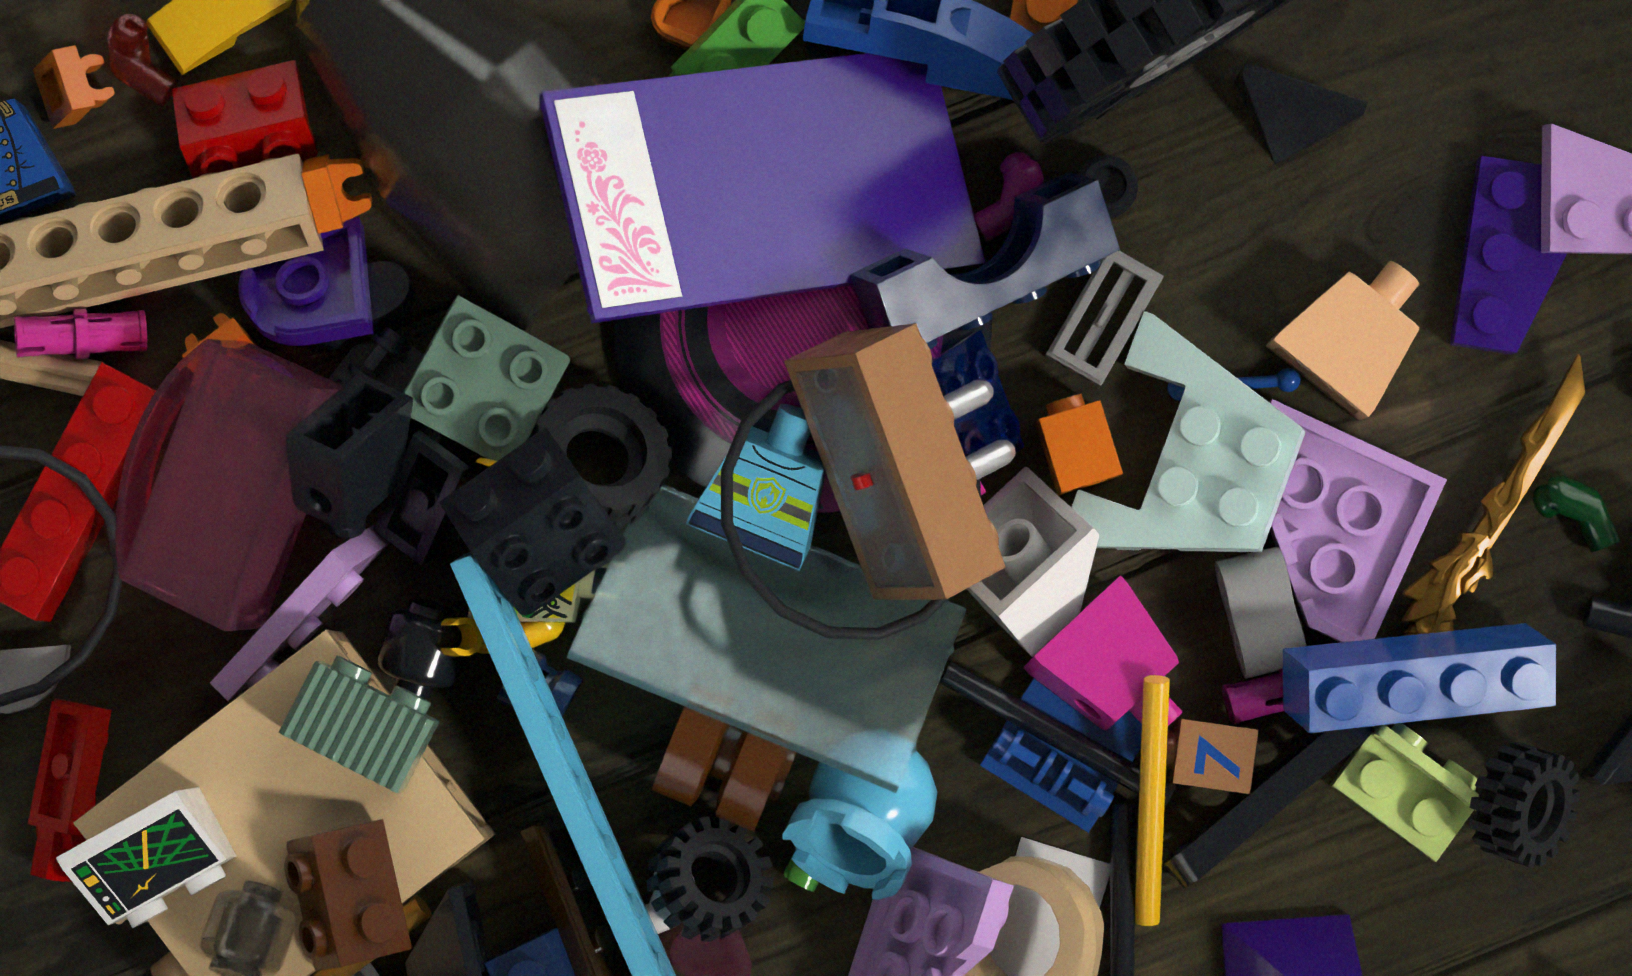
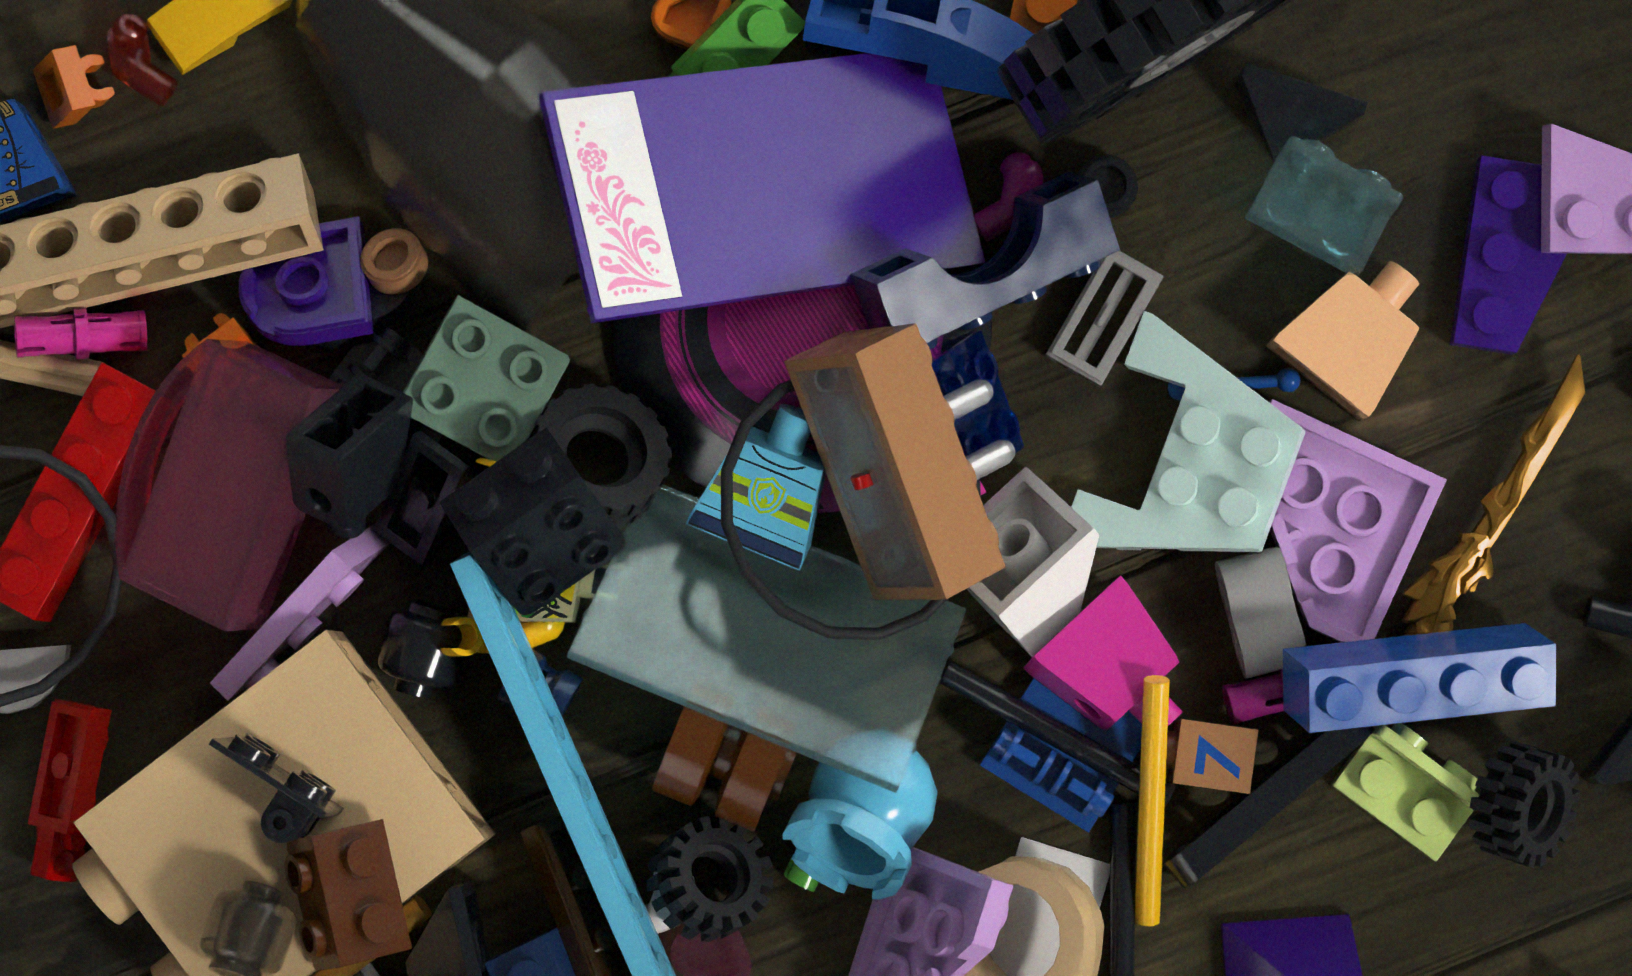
slope [56,787,237,928] -> none
red bracket [172,60,318,179] -> none
sand green brick [278,655,439,793] -> none
orange tile [301,154,372,234] -> none
orange brick [1035,394,1123,496] -> none
dark green arm [1533,476,1621,553] -> none
none -> black hinge [209,733,344,843]
none -> medium nougat tile [360,228,428,295]
none -> clear light blue bracket [1244,136,1404,276]

